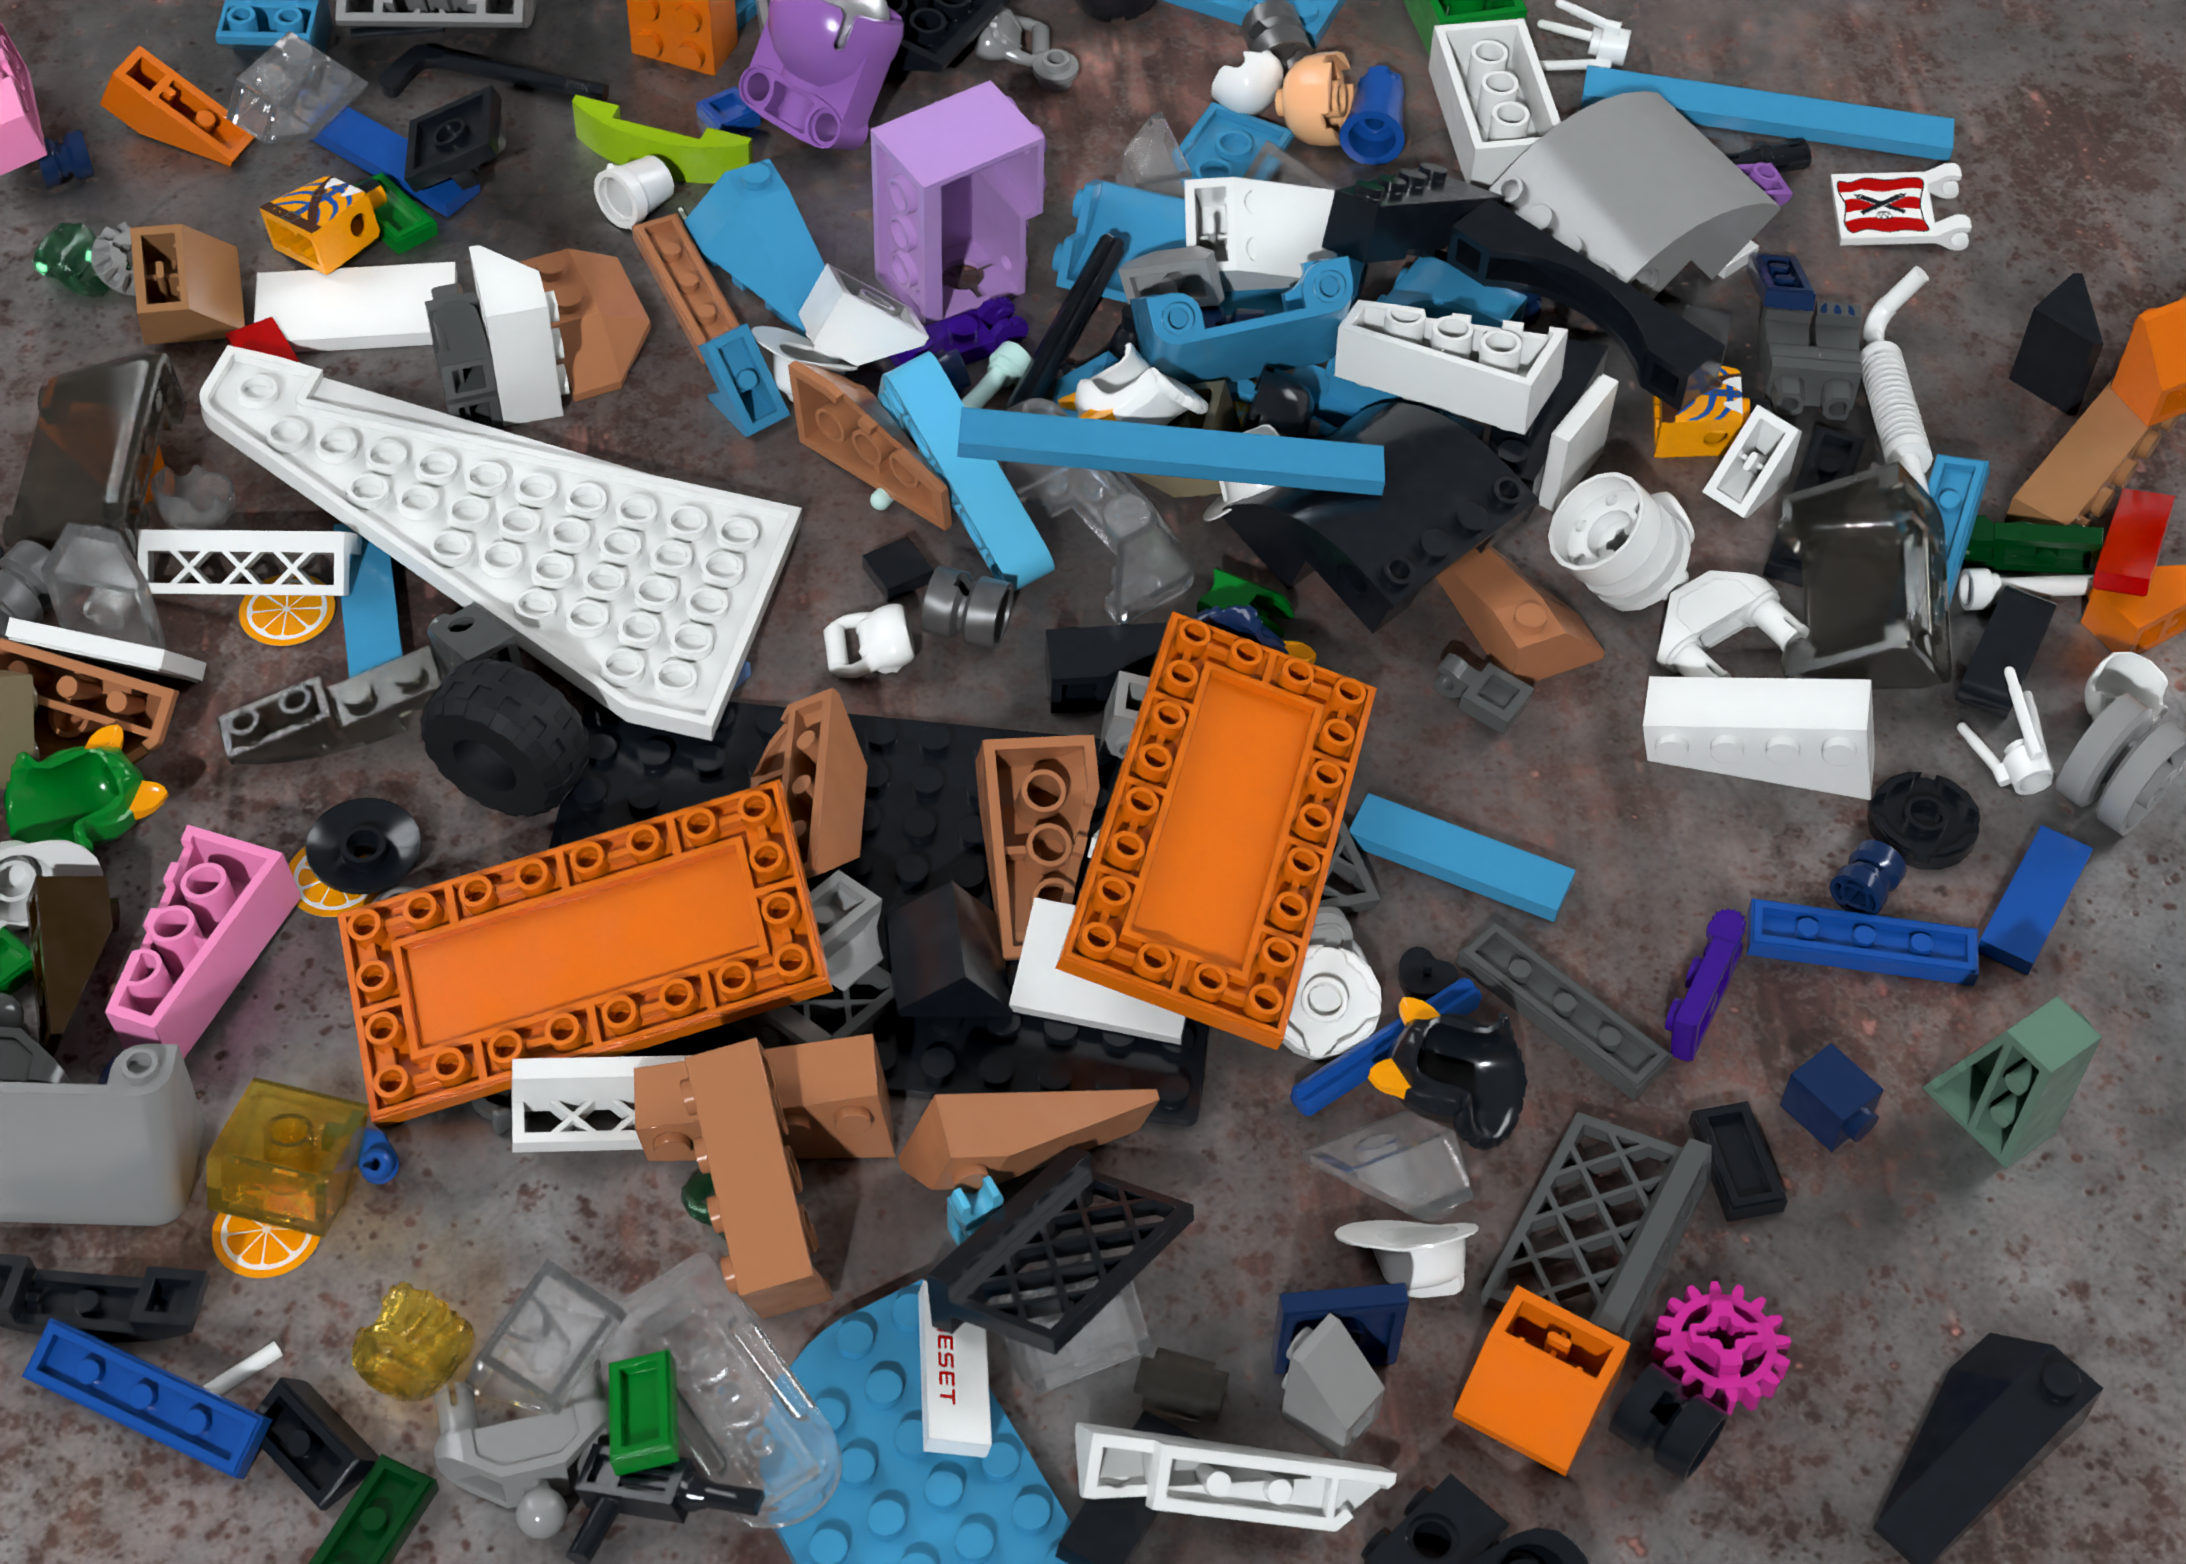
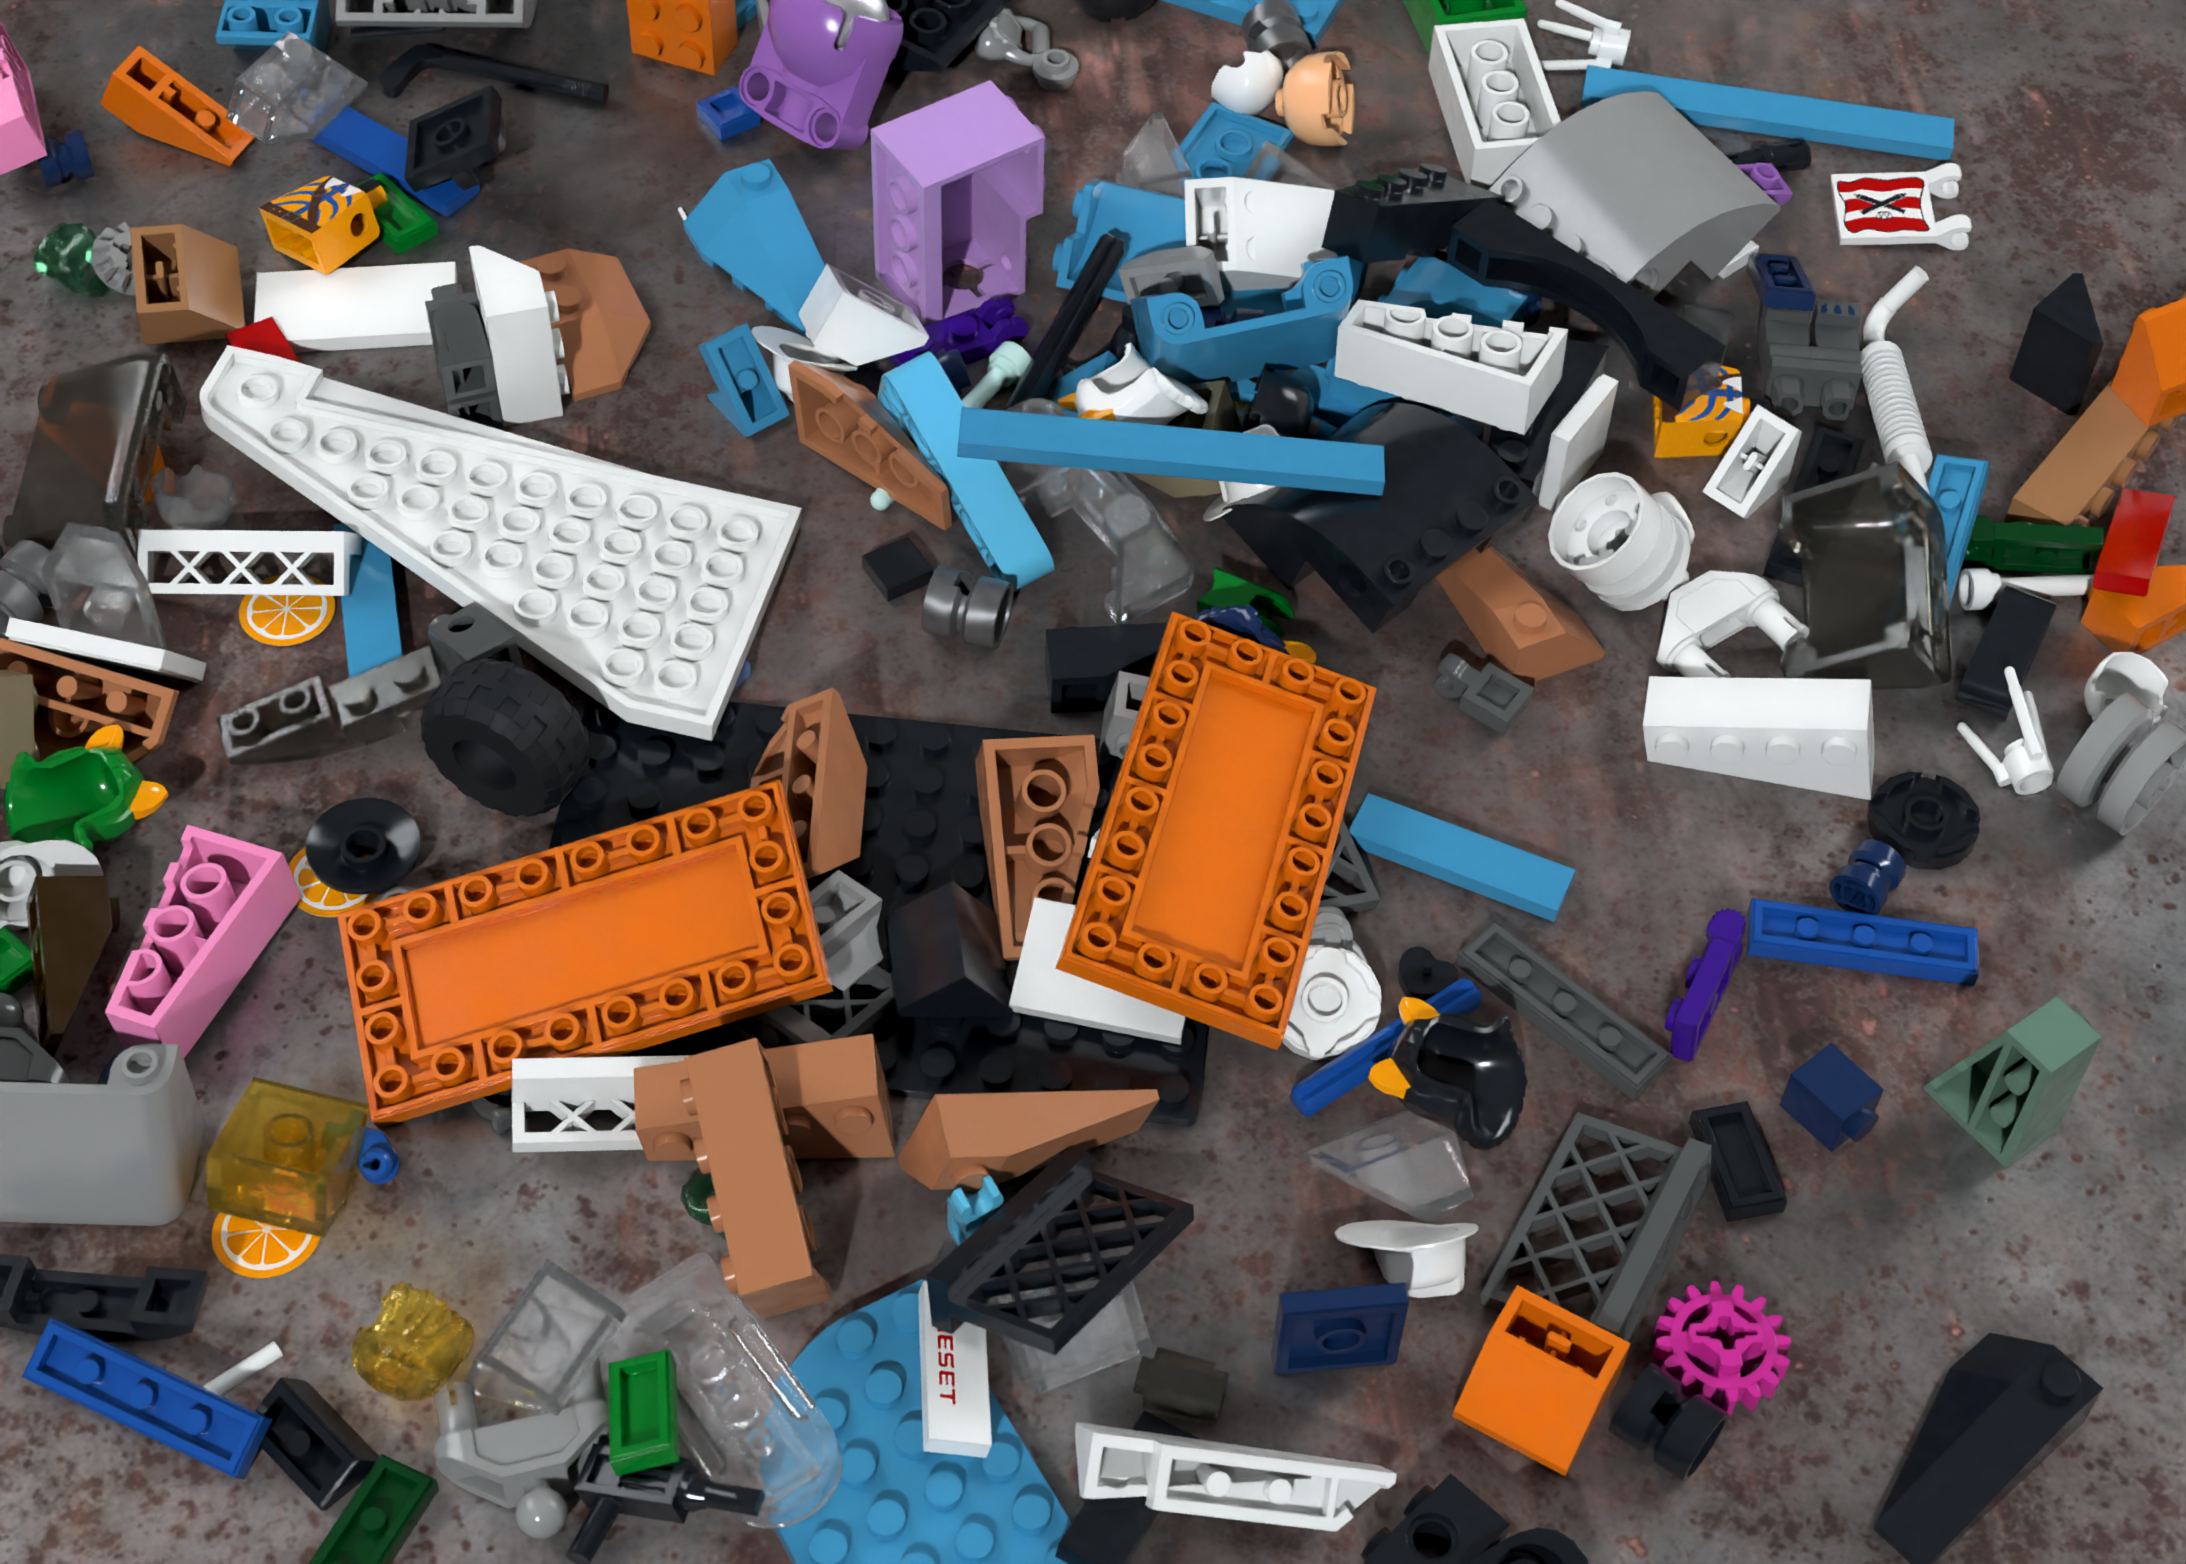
lime slope [572,95,753,184] -> none
white piece [594,155,674,230] -> none
nougat tile [631,213,740,364] -> none
white piece [823,604,915,678] -> none
light grey slope [1281,1313,1385,1460] -> none
blue plant [1339,65,1405,165] -> none
blue tile [1978,825,2093,975] -> none

